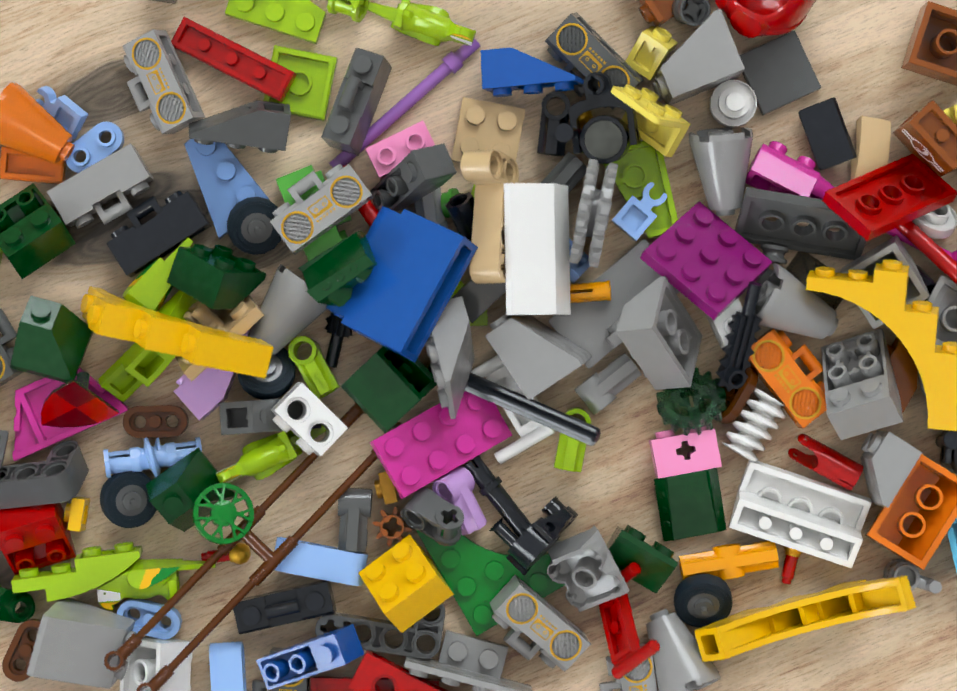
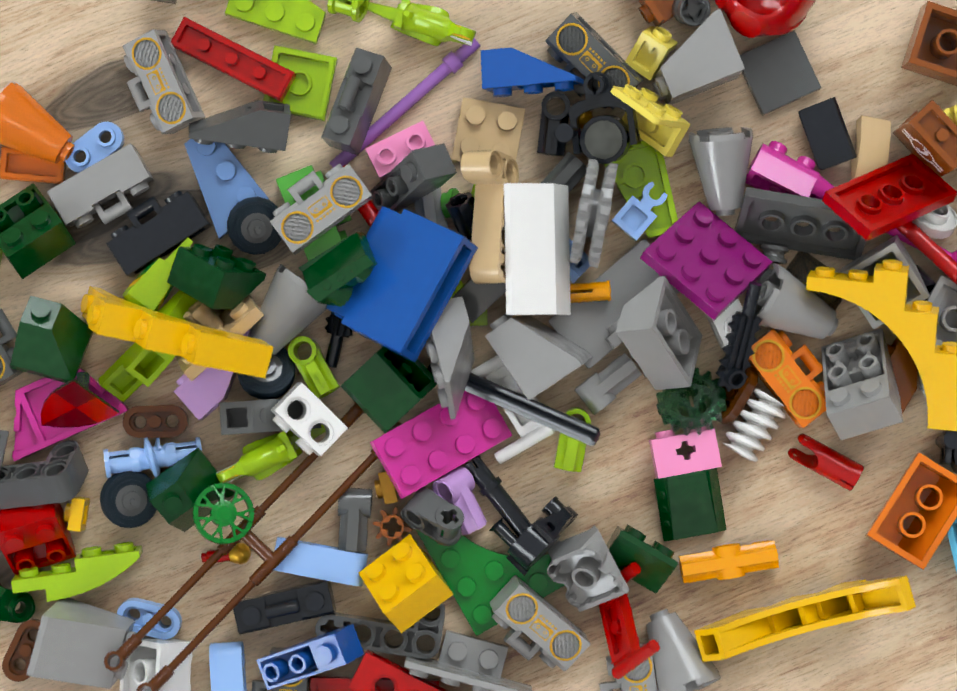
light blue plate [36,86,88,140] -> none
lime animal [97,558,216,610] -> none
black wheel [674,574,732,628] -> none
white plate [709,80,757,128] -> none
white slope [729,460,872,569] -> none
red piece [781,546,803,584] -> none
light grey slope [860,431,923,508] -> none
light grey piece [883,559,942,594] -> none

